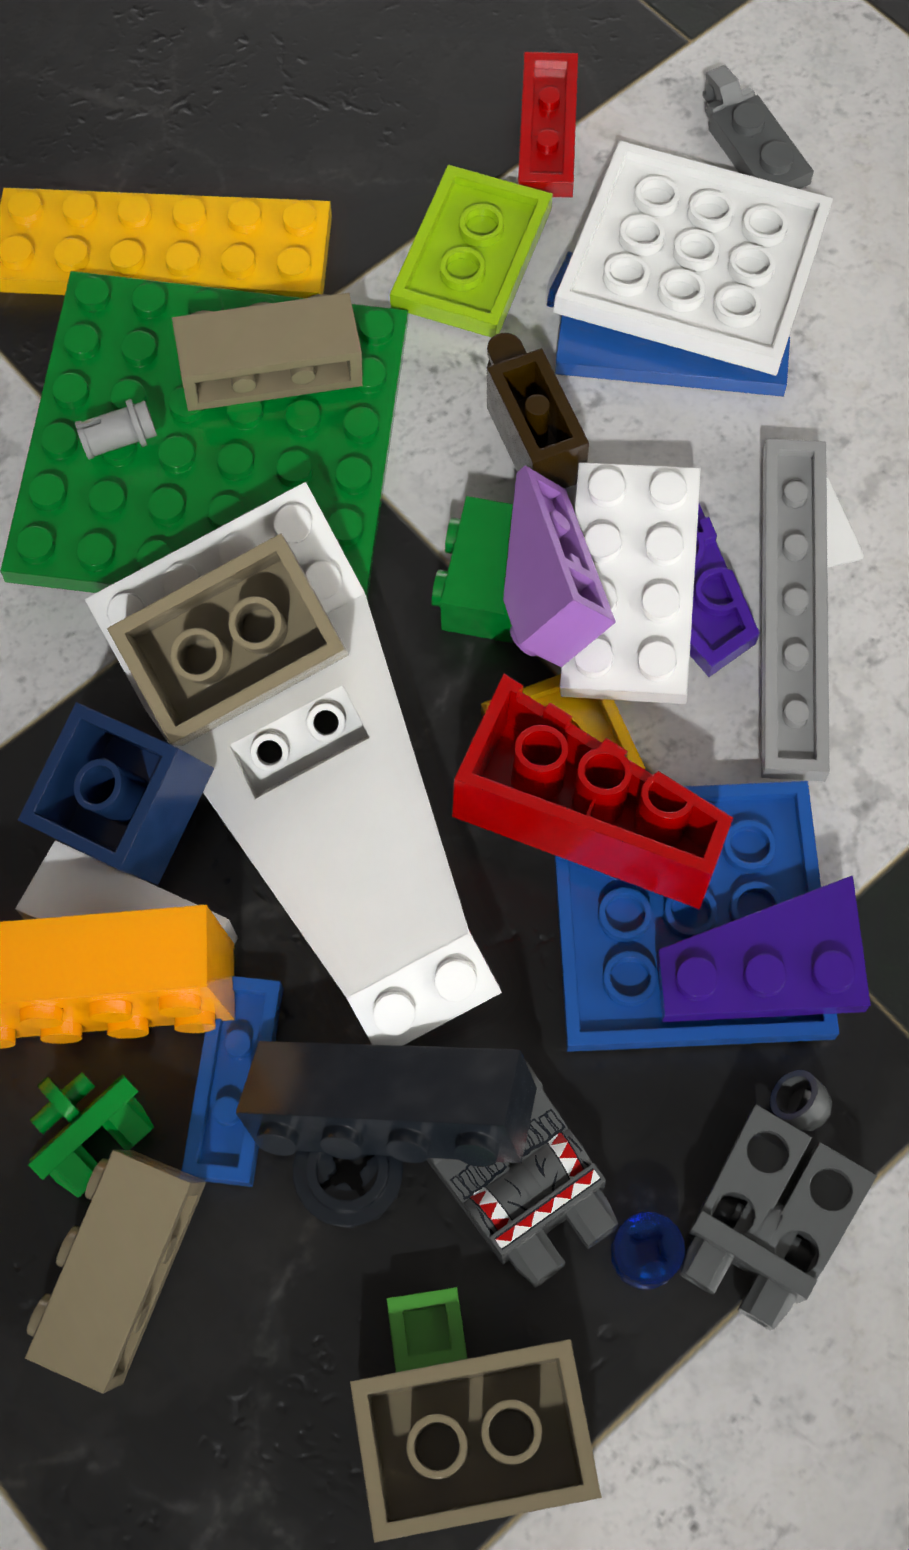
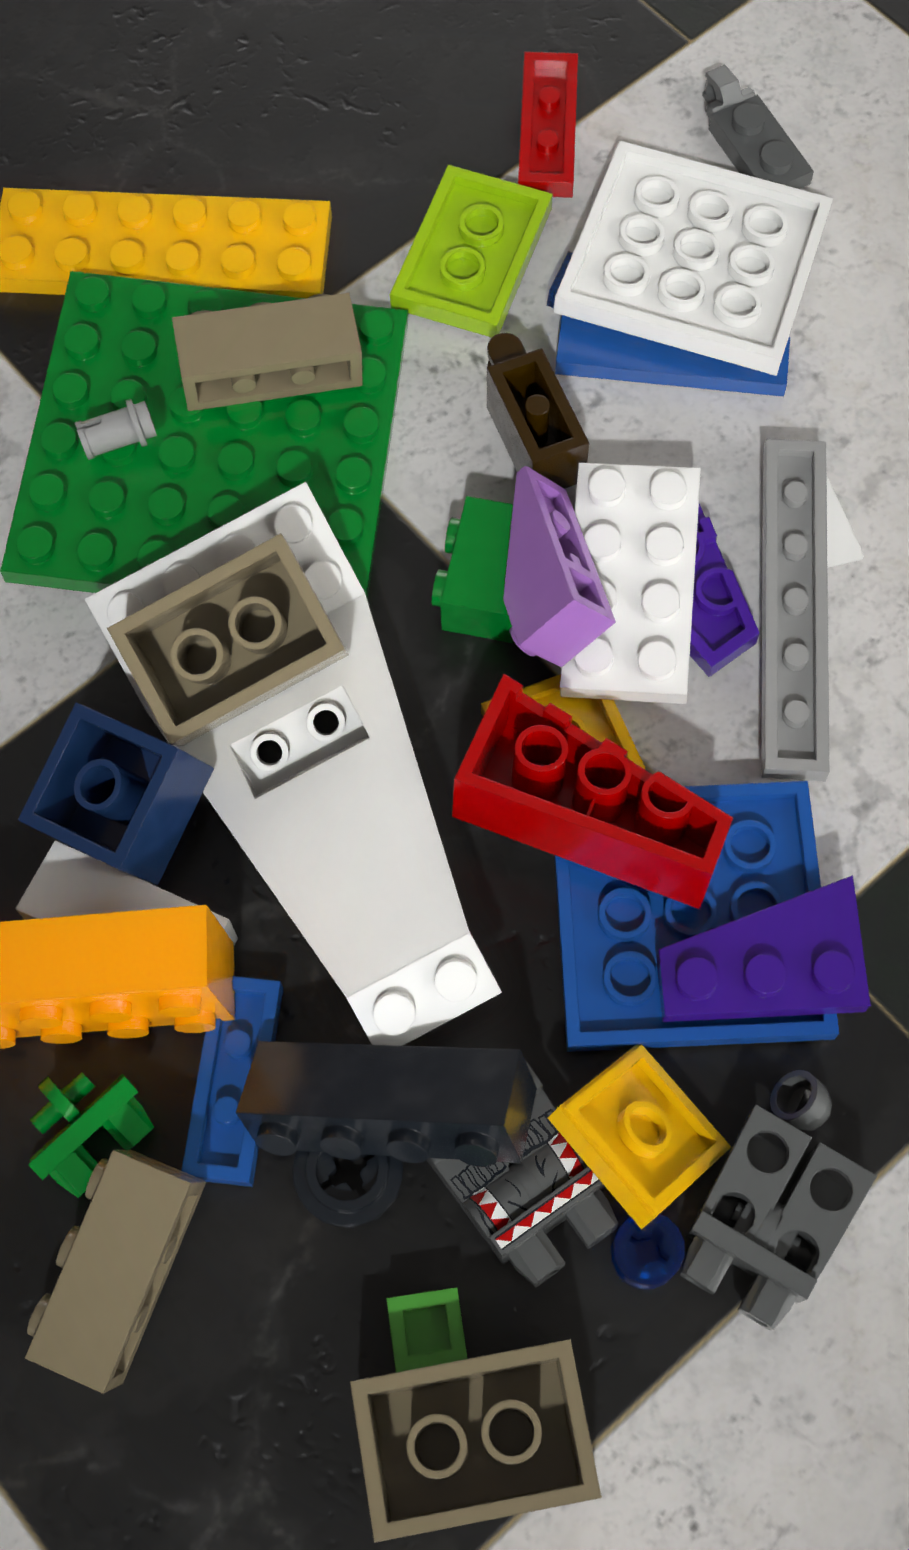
none -> yellow tile [548,1045,731,1229]

